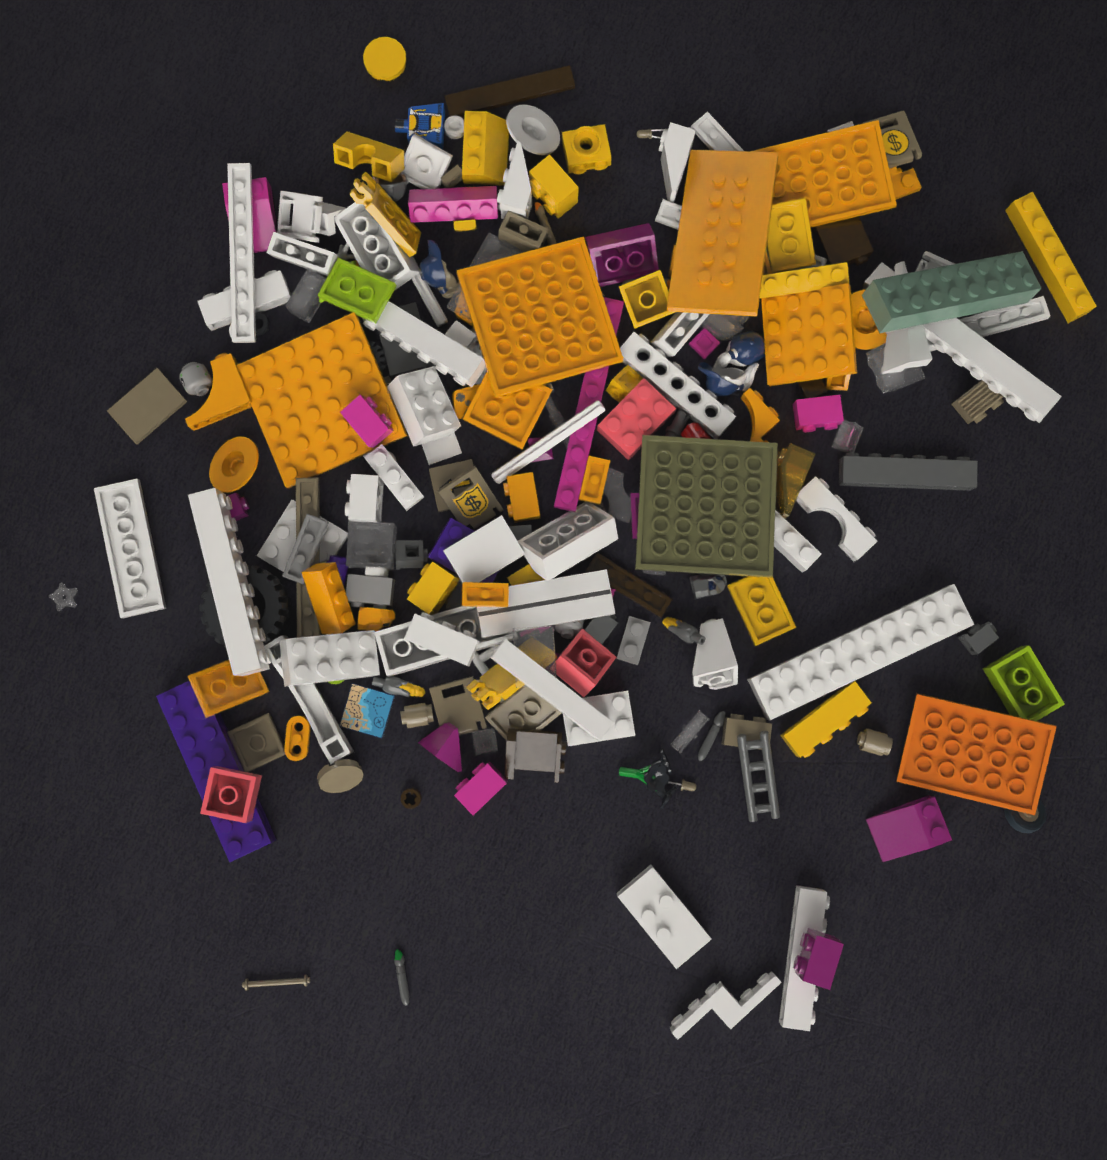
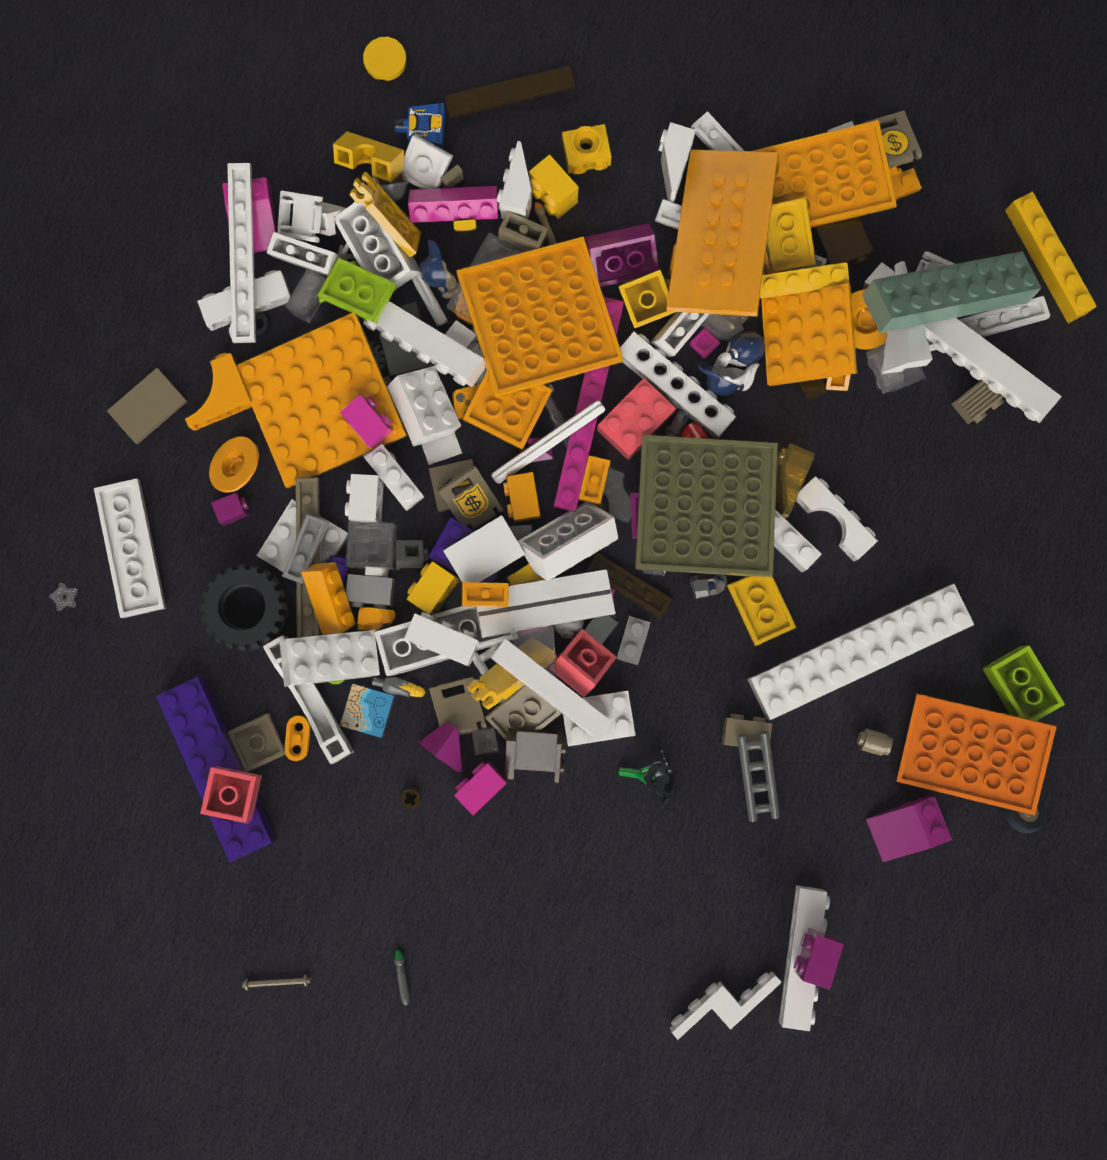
light grey head [179,362,213,396] -> none
white brick [188,488,271,676] -> none
light orange tile [188,660,269,718] -> none
dark tan tile [317,759,363,793] -> none
dark tan brick [400,703,434,728] -> none
white tile [444,115,464,139] -> none
yellow slope [462,111,509,185] -> none
white hat [506,105,560,155] -> none
yellow bracket [606,365,643,403] -> none
white brick [617,865,712,969] -> none
dark tan piece [637,127,691,139] -> none
dark grey piece [662,617,706,645] -> none
dark tan piece [668,779,696,791] -> none
clear pin [670,710,710,754] -> none
white slope [692,618,738,690] -> none
dark grey piece [698,711,725,761] -> none
light orange arch [741,388,780,443] -> none
yellow brick [780,681,872,758] -> none
dark pink brick [793,395,844,433] -> none
clear piece [831,420,863,453] -> none
dark grey brick [839,453,978,491] -> none
dark grey brick [958,621,999,655] -> none

